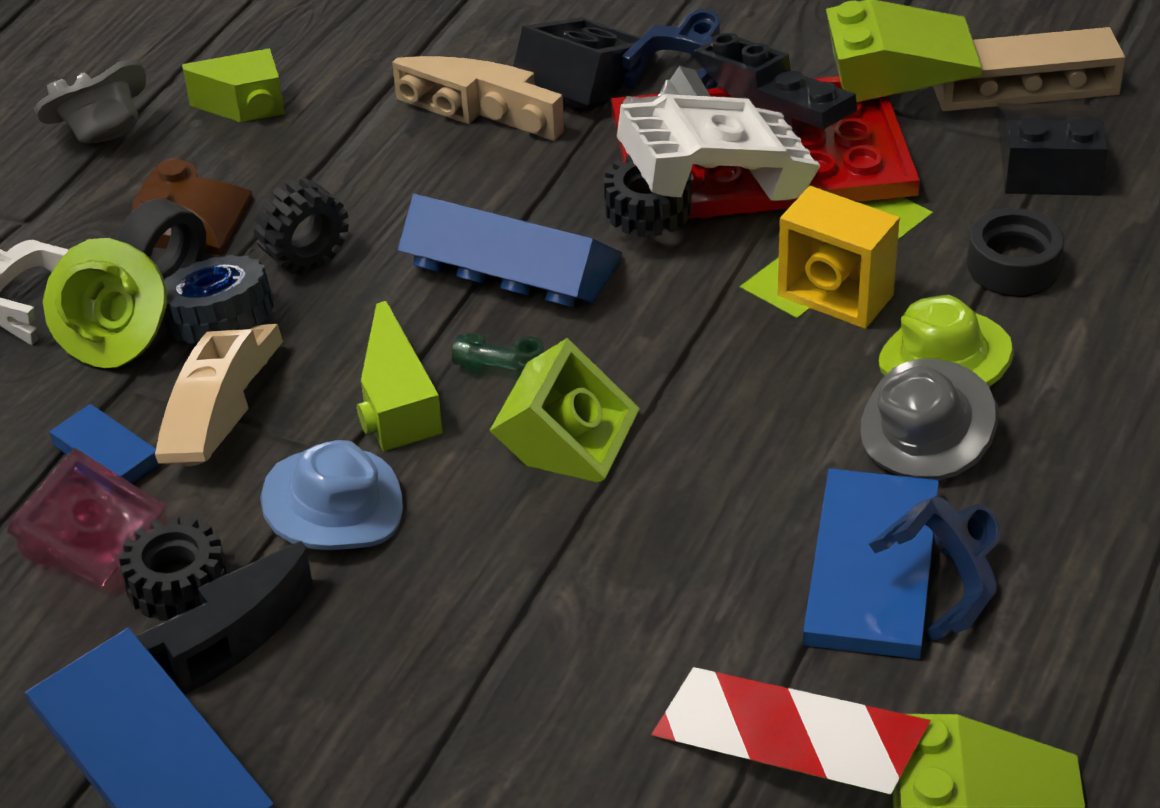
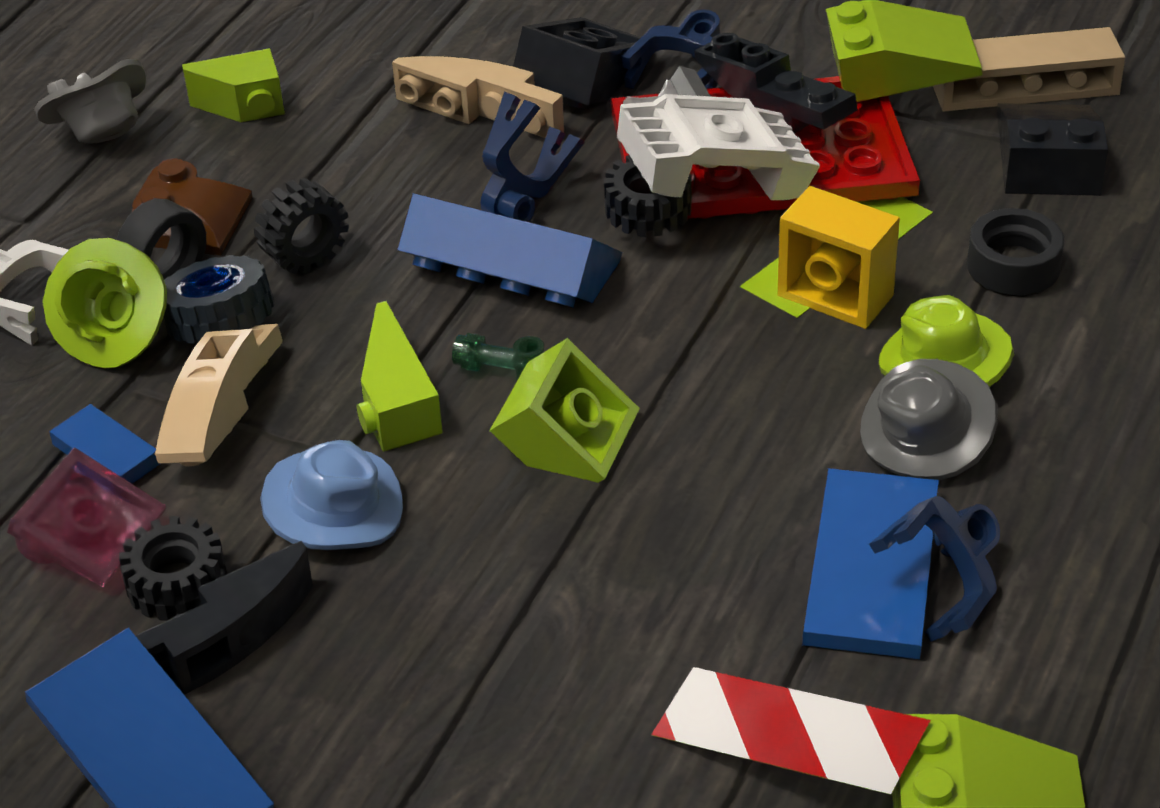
none -> dark blue piece [480,91,585,222]

